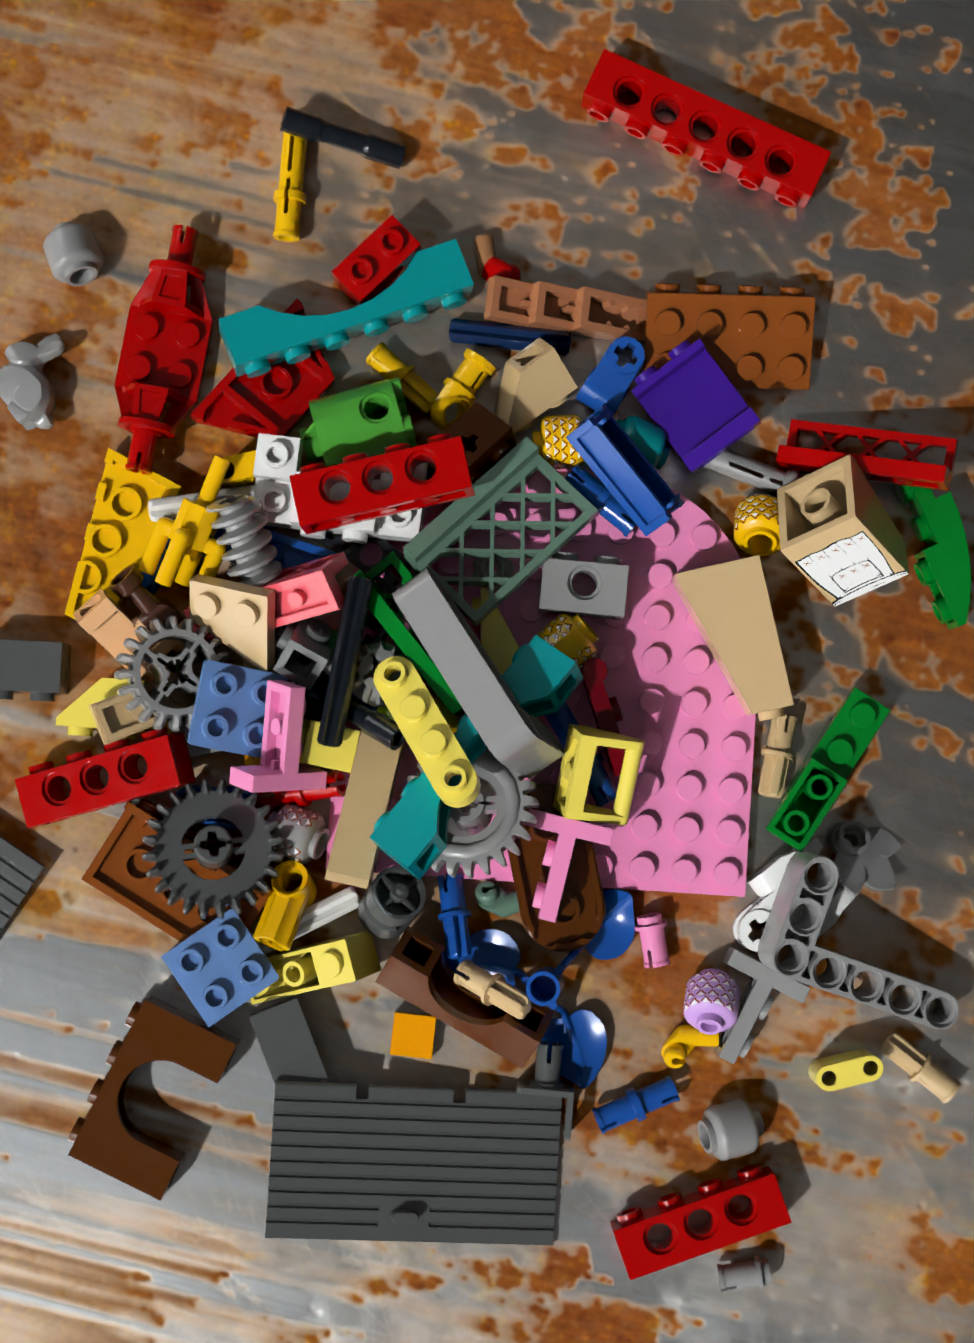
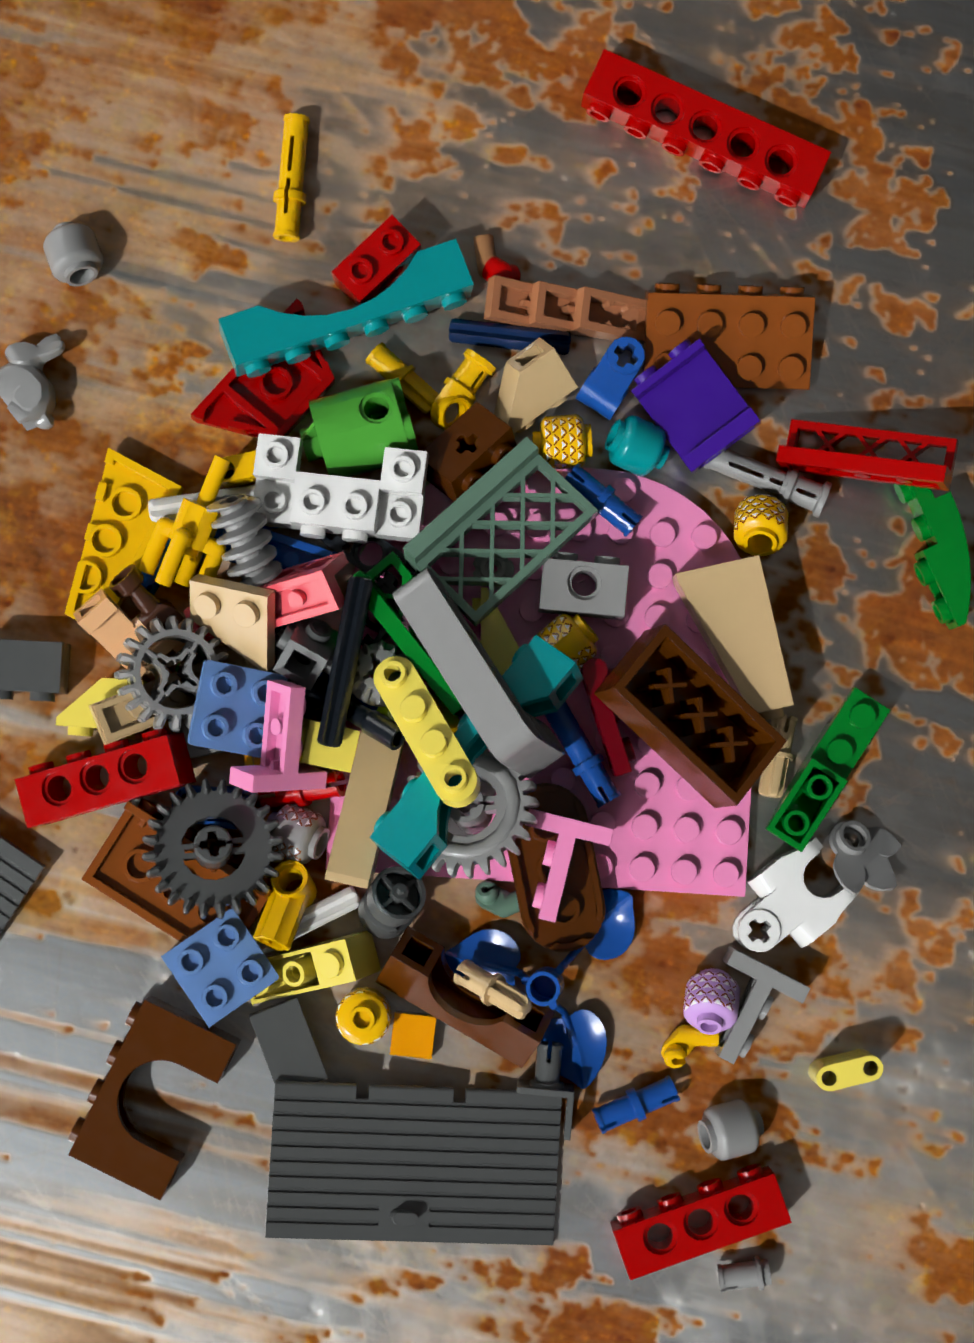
red plate [114,225,214,475] -> none
black piece [280,106,406,169] -> none
red brick [289,433,476,534] -> none
blue axle [437,873,472,960] -> none
light yellow tile [553,724,645,825] -> none
blue container [566,404,685,536] -> none
bright pink pin [634,912,671,968] -> none
light grey beam [757,851,960,1030] -> none
tan slope [777,454,909,607] -> none
tan axle [880,1033,961,1103] -> none
none -> yellow head [335,987,392,1046]
none -> reddish brown brick [594,624,787,808]

